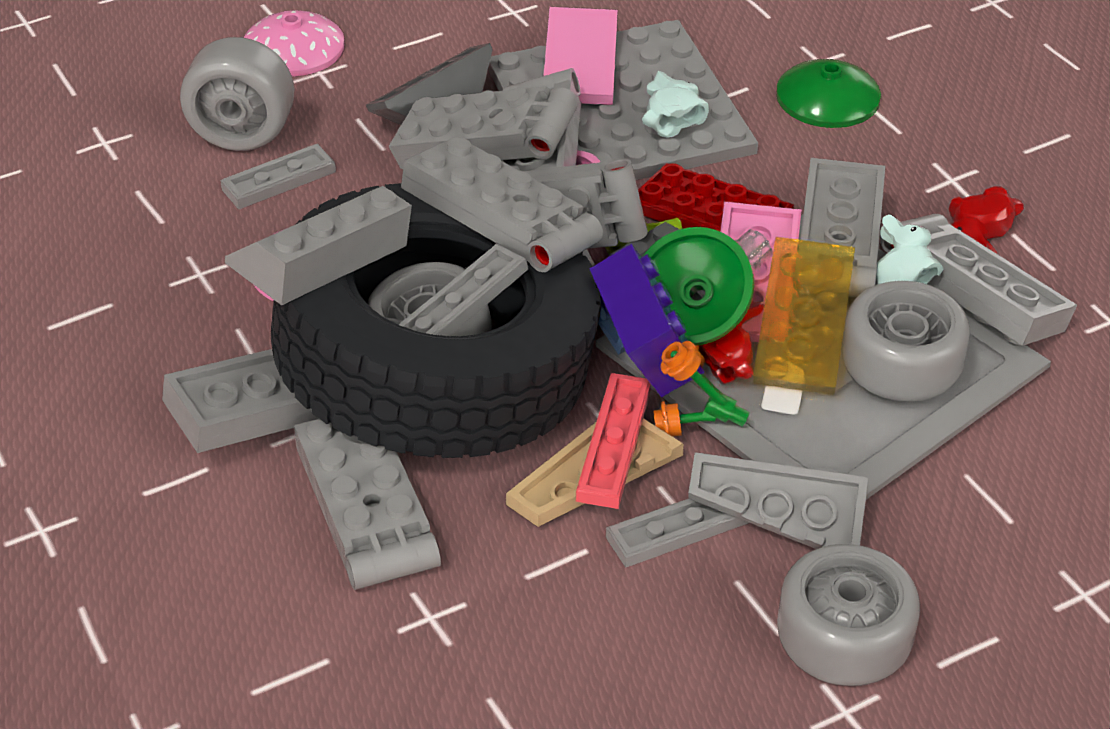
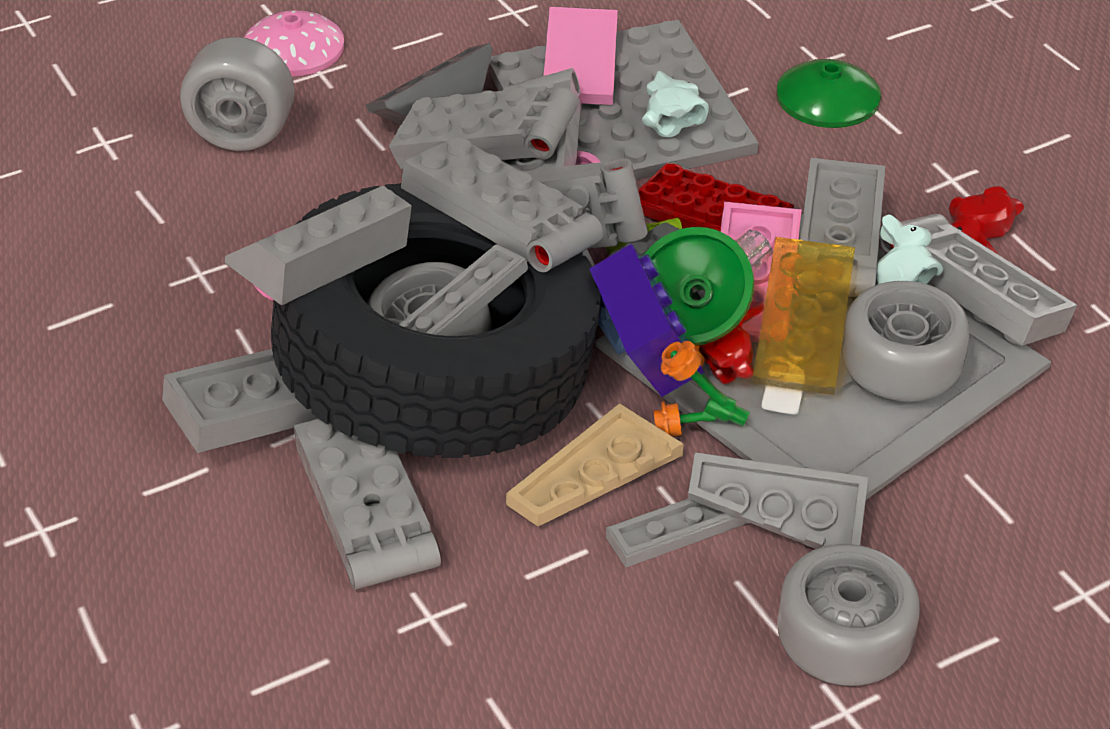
light grey tile [221,143,336,210] -> none
coral tile [576,373,651,509] -> none

